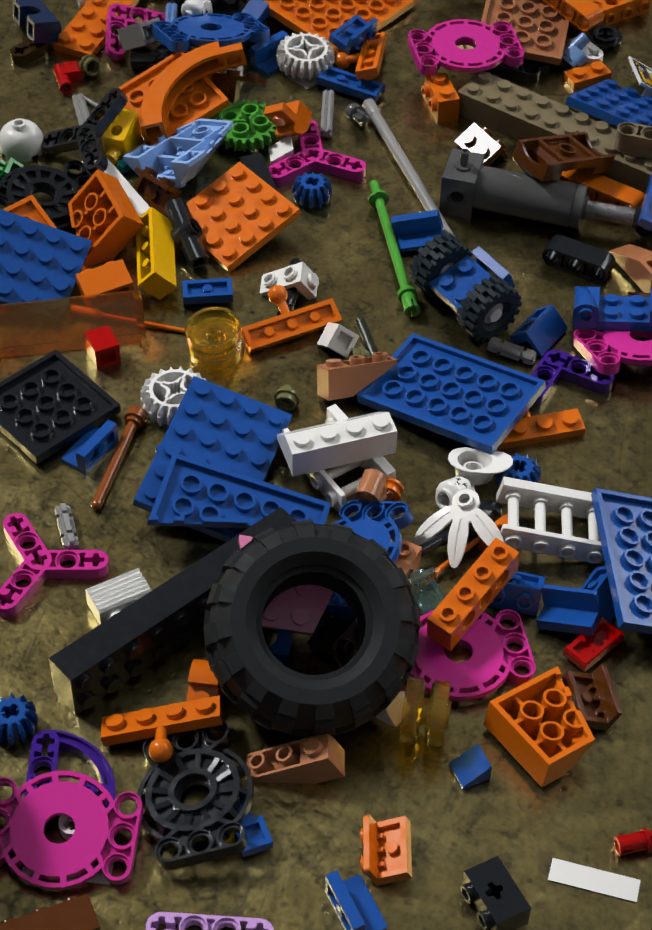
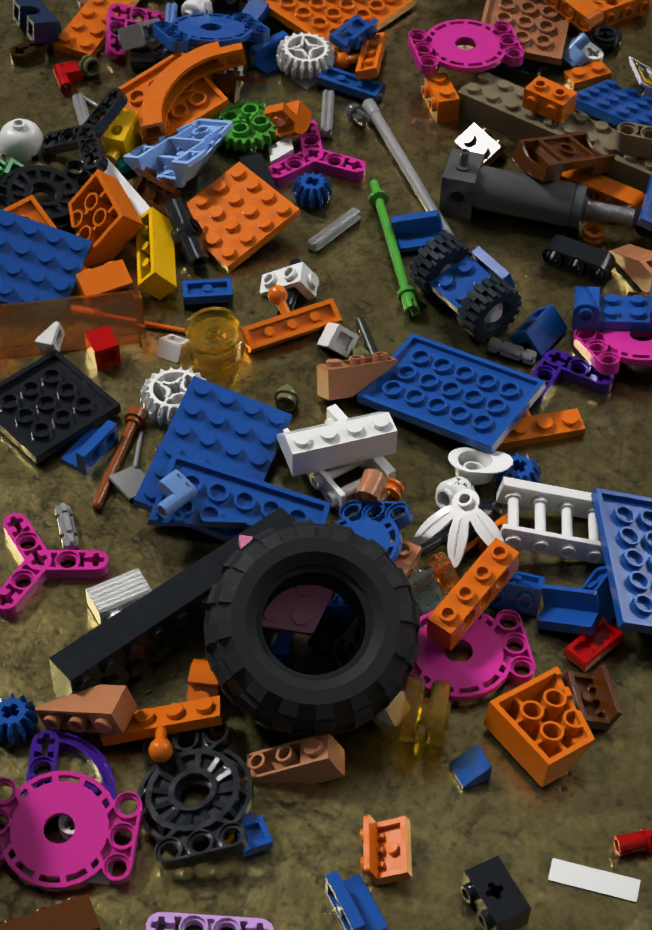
none -> white slope [35,321,65,353]
none -> nougat slope [35,684,138,734]
none -> light grey piece [108,431,145,500]
none -> white slope [156,334,192,363]
none -> medium blue piece [156,470,198,519]
none -> light grey axle [308,207,361,252]
none -> clear orange plate [428,551,460,600]
none -> orange brick [522,75,578,124]
none -> orange bush [583,222,605,245]

